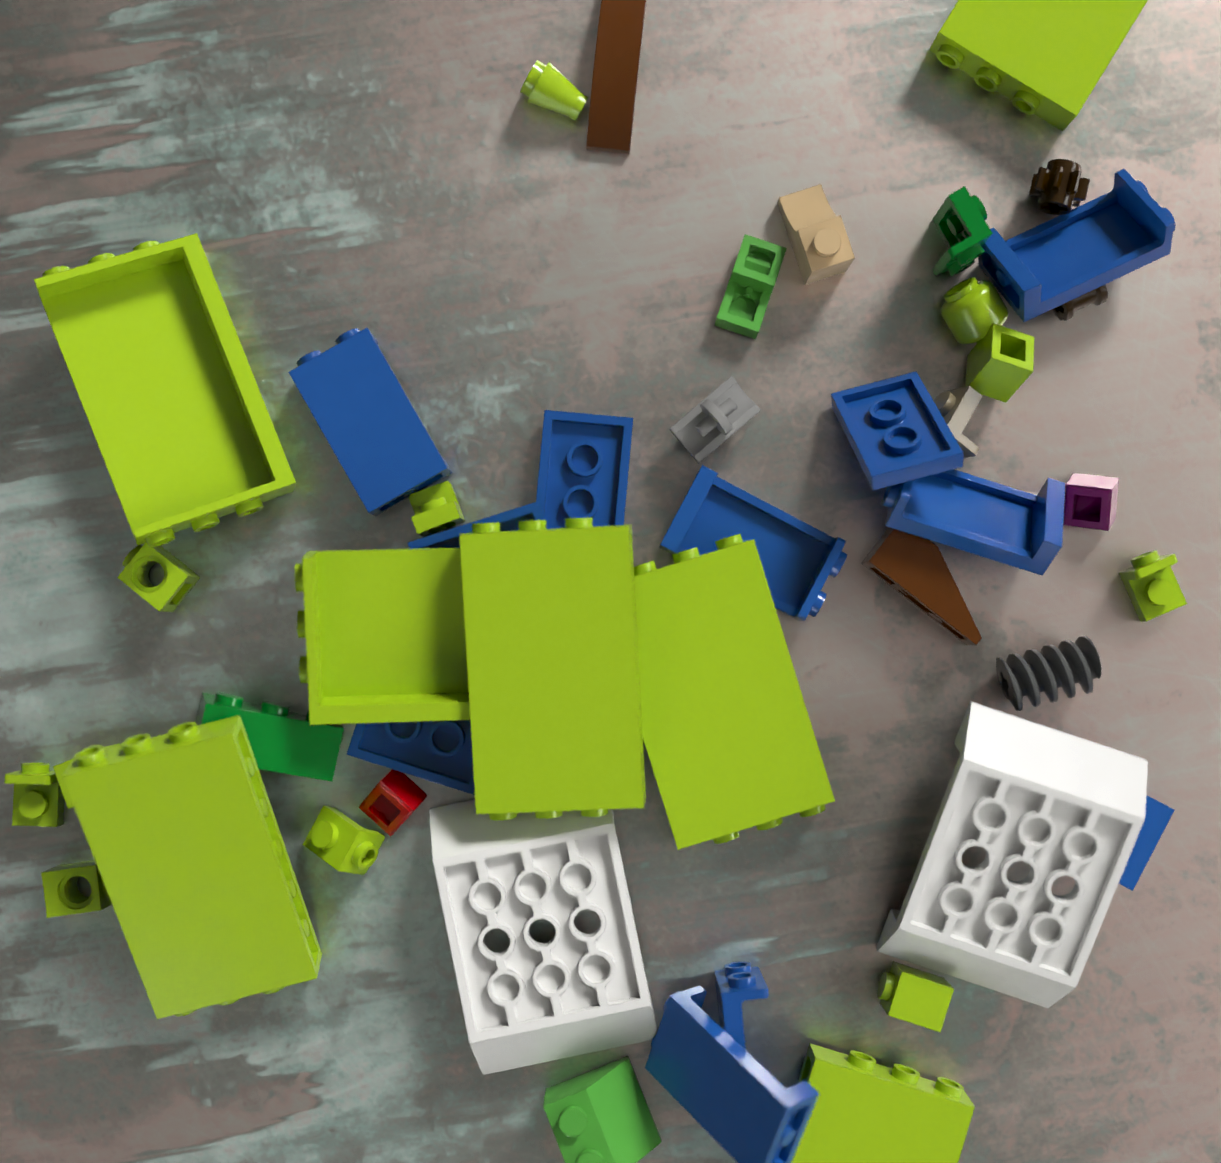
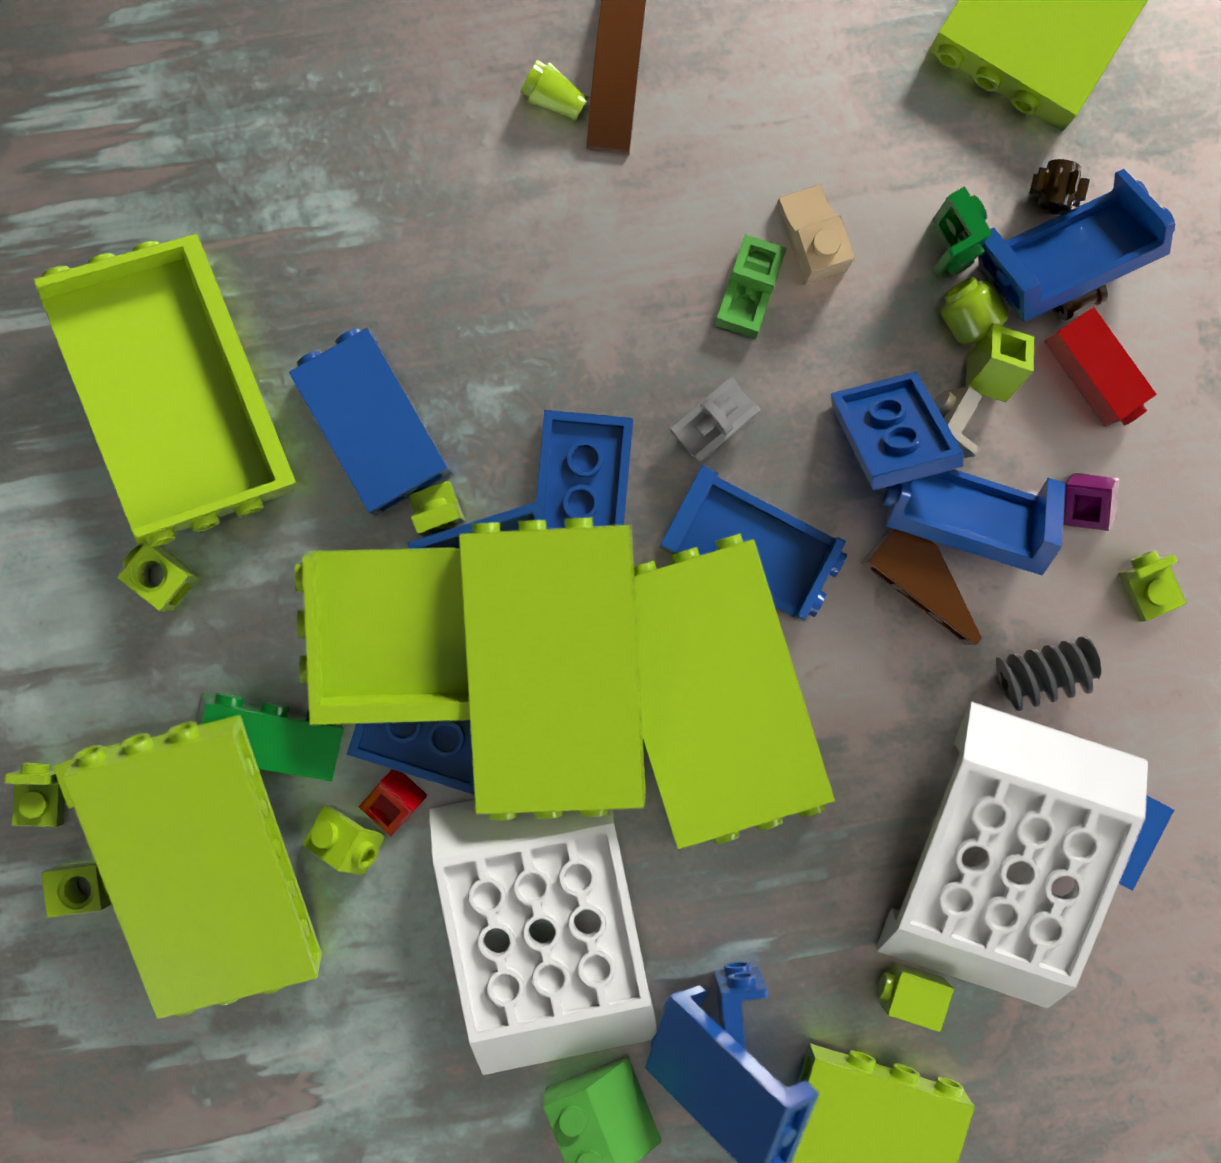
none -> red brick [1044,307,1157,427]

